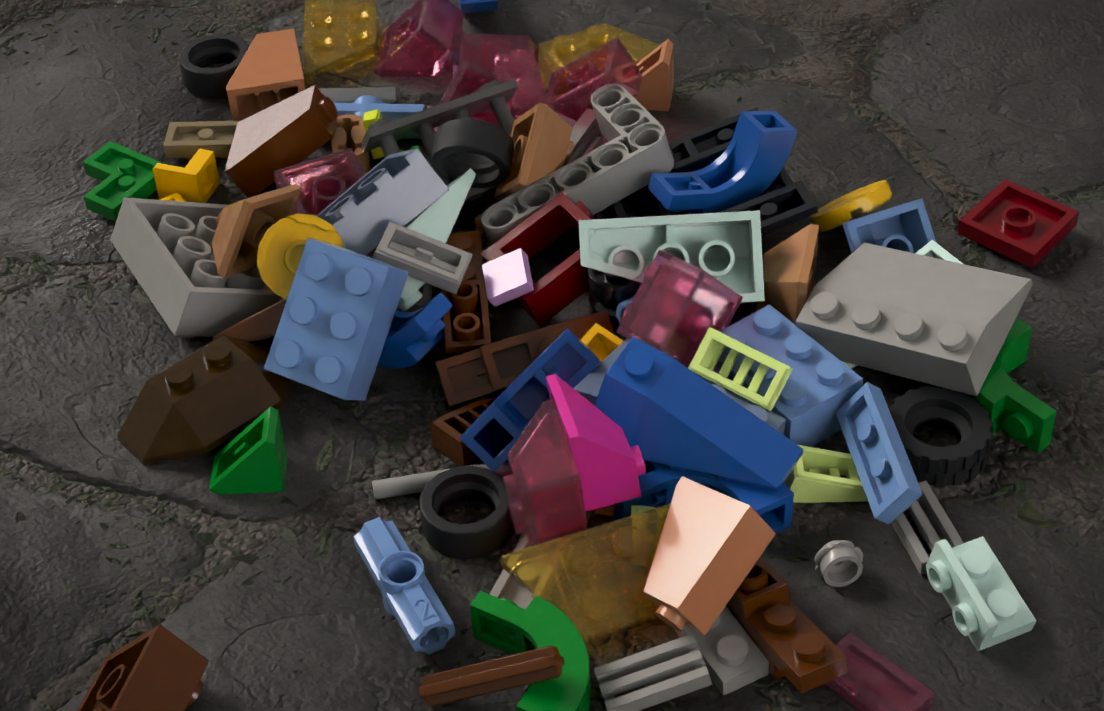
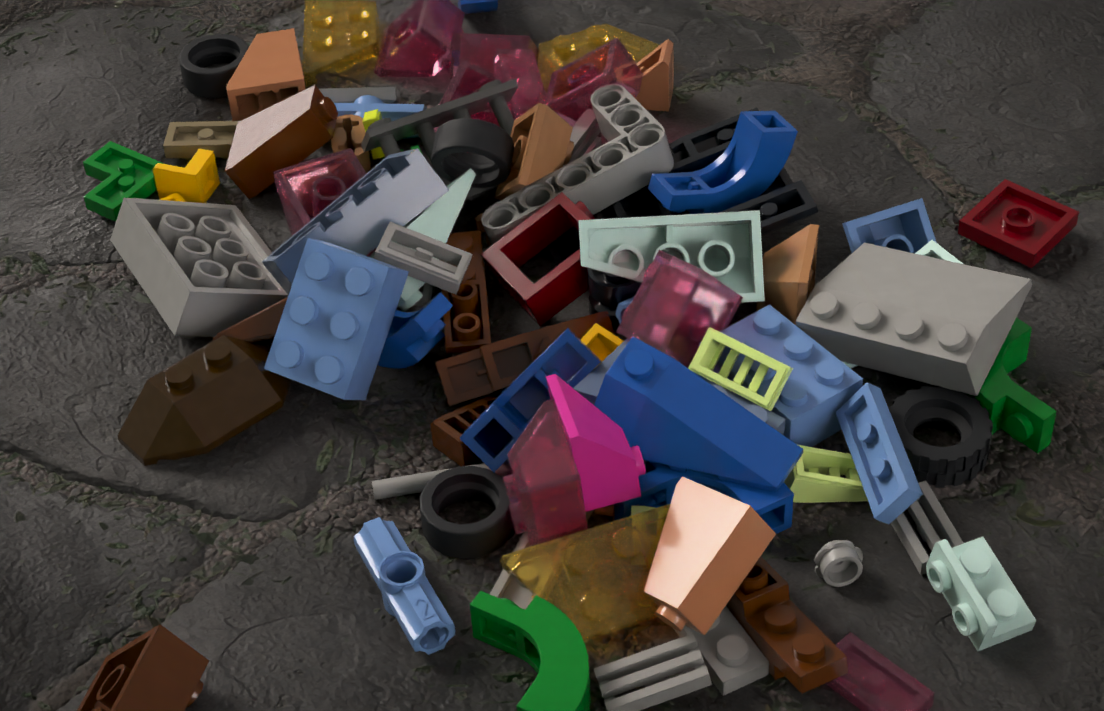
green slope [209,406,288,495] -> none
medium nougat slope [211,184,302,278] -> none
yellow tile [257,213,345,301] -> none
reddish brown axle [419,645,565,707] -> none
tile [482,248,534,307] -> none
yellow tile [809,180,893,232] -> none

